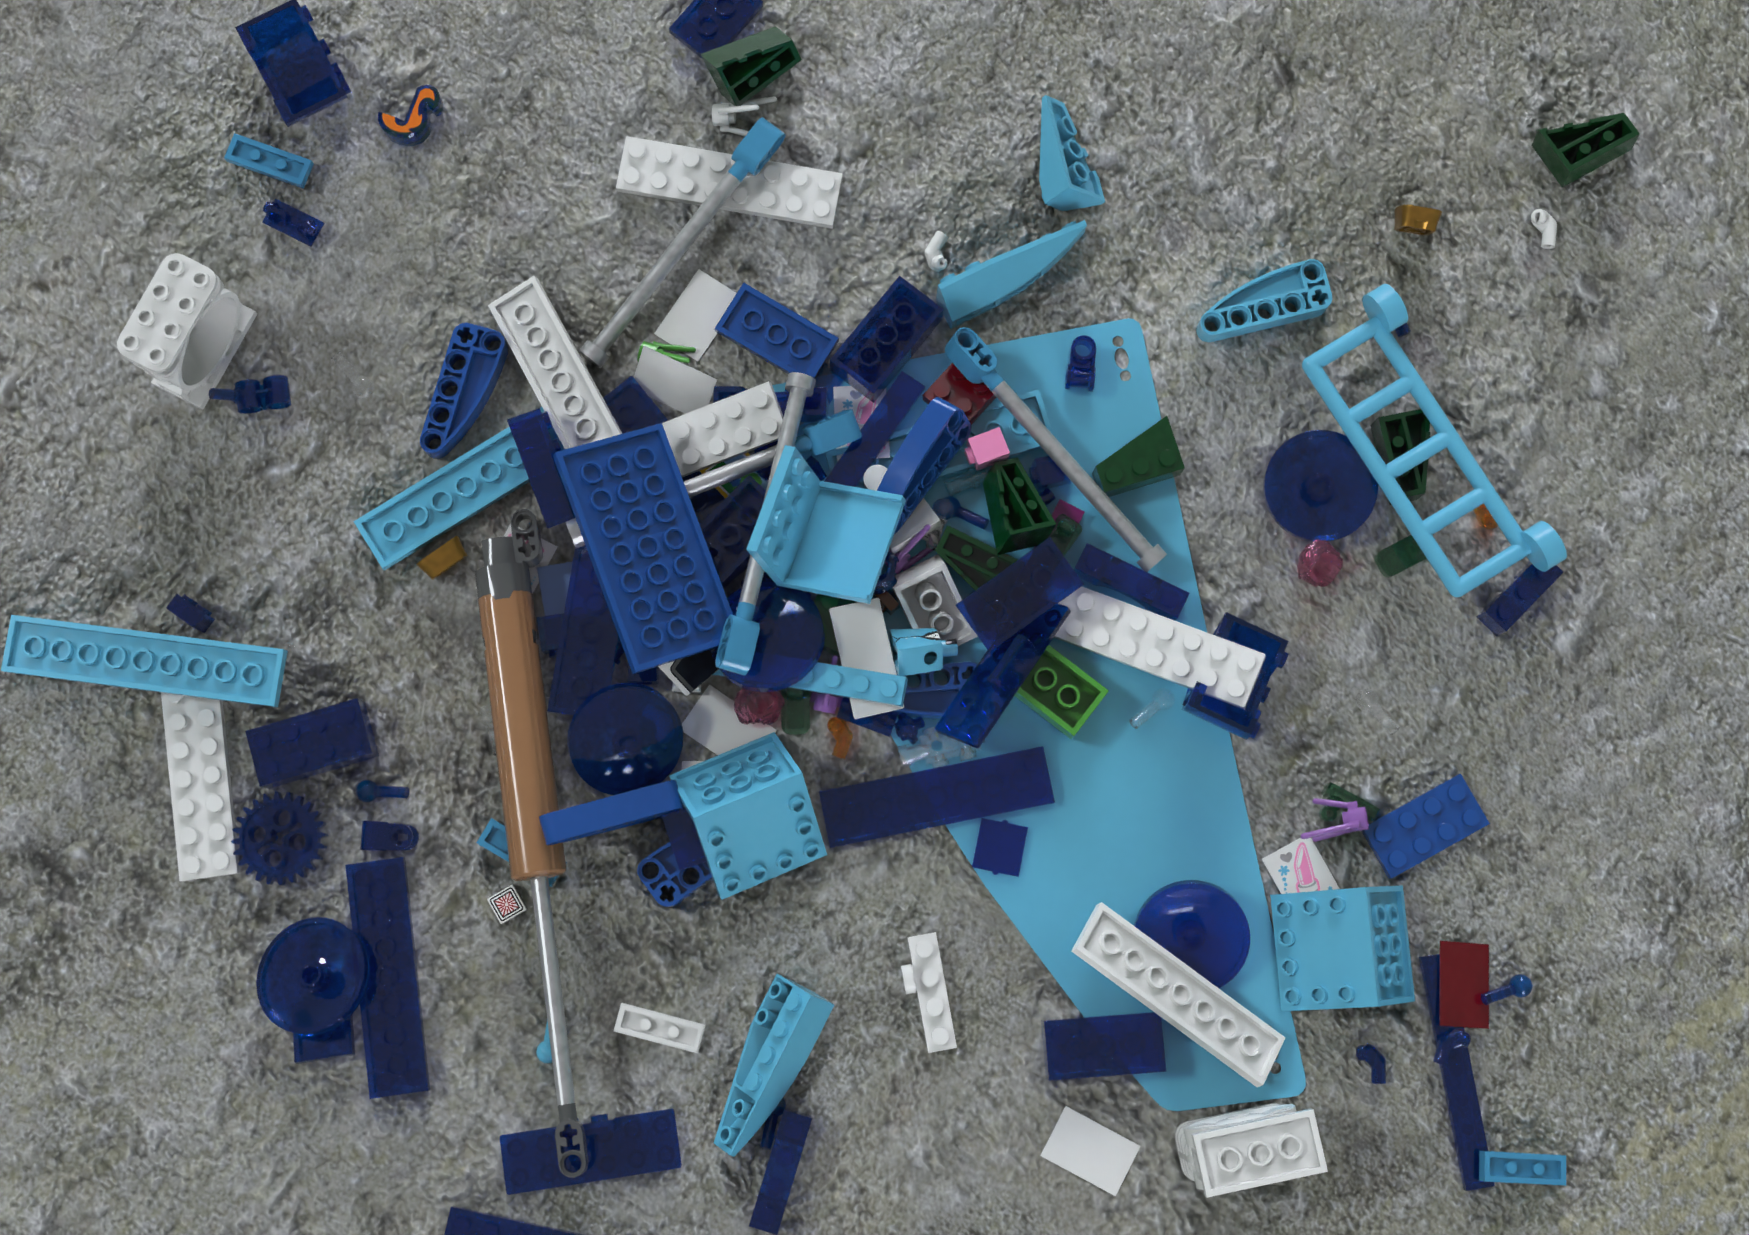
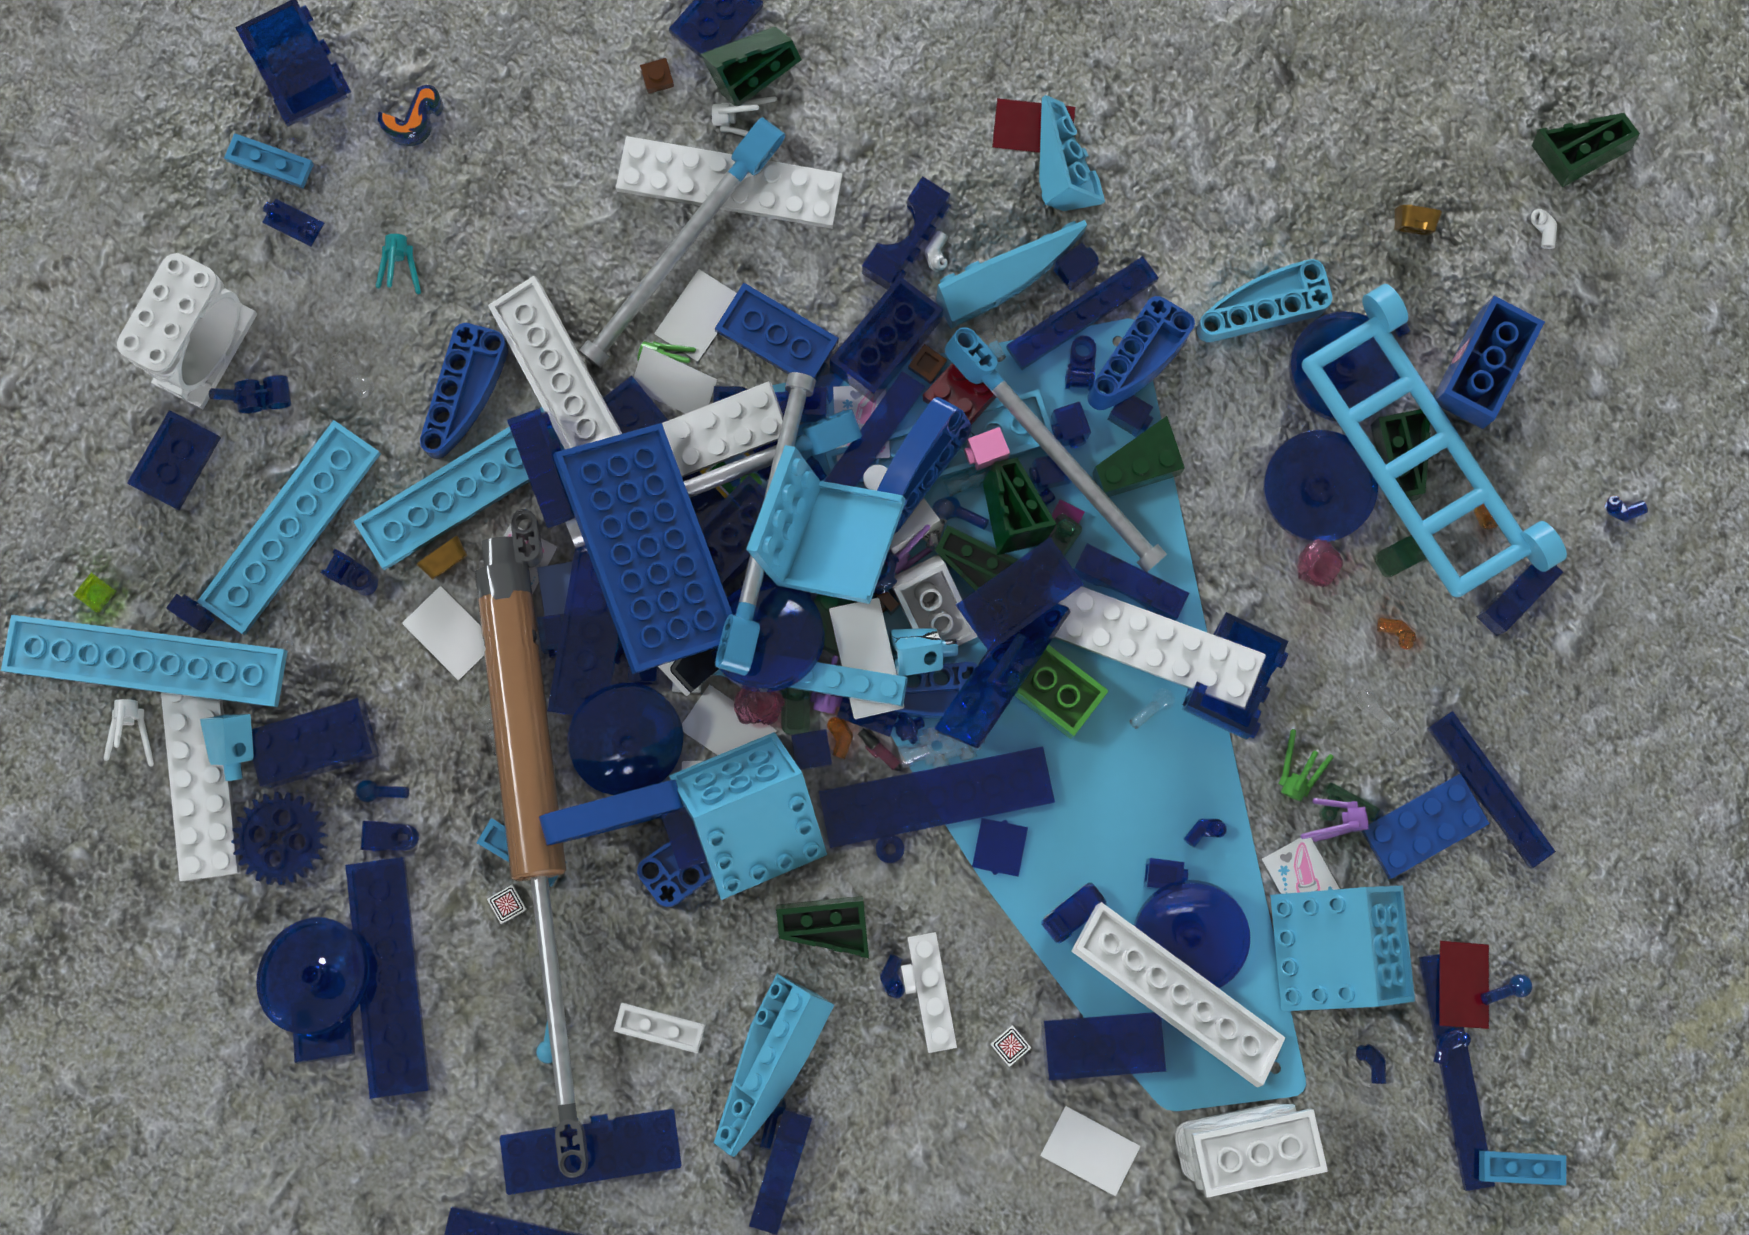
none -> clear neon green plate [73,573,116,613]
none -> white plant [103,699,154,767]
none -> clear blue plate [127,410,221,511]
none -> medium azure plate [197,420,381,635]
none -> medium azure torso [200,714,254,781]
none -> clear blue piece [320,549,378,596]
none -> teal plant [376,234,421,294]
none -> white sticker [402,586,486,680]
none -> reddish brown plate [640,58,674,94]
none -> dark green wedge [776,896,869,959]
none -> clear blue piece [791,729,832,771]
none -> piece [857,728,902,771]
none -> clear blue arch [862,176,951,291]
none -> clear blue plate [876,834,904,863]
none -> clear blue arm [880,954,905,998]
none -> reddish brown plate [908,344,947,384]
none -> clear bar [972,315,1006,362]
none -> tile [990,1025,1031,1067]
none -> dark red sticker [992,98,1076,153]
none -> clear blue plate [1006,256,1159,370]
none -> clear blue animal [1041,882,1107,943]
none -> clear blue brick [1051,401,1091,448]
none -> clear blue brick [1054,243,1099,291]
none -> blue beam [1087,296,1195,410]
none -> clear blue brick [1107,395,1154,437]
none -> clear blue brick [1143,858,1188,892]
none -> clear blue arm [1183,818,1227,848]
none -> bright green plant [1278,729,1334,802]
none -> clear blue dish [1289,311,1400,422]
none -> clear orange arm [1377,618,1416,649]
none -> clear blue plate [1427,711,1556,869]
none -> blue brick [1434,295,1545,429]
none -> clear blue arm [1605,496,1648,521]

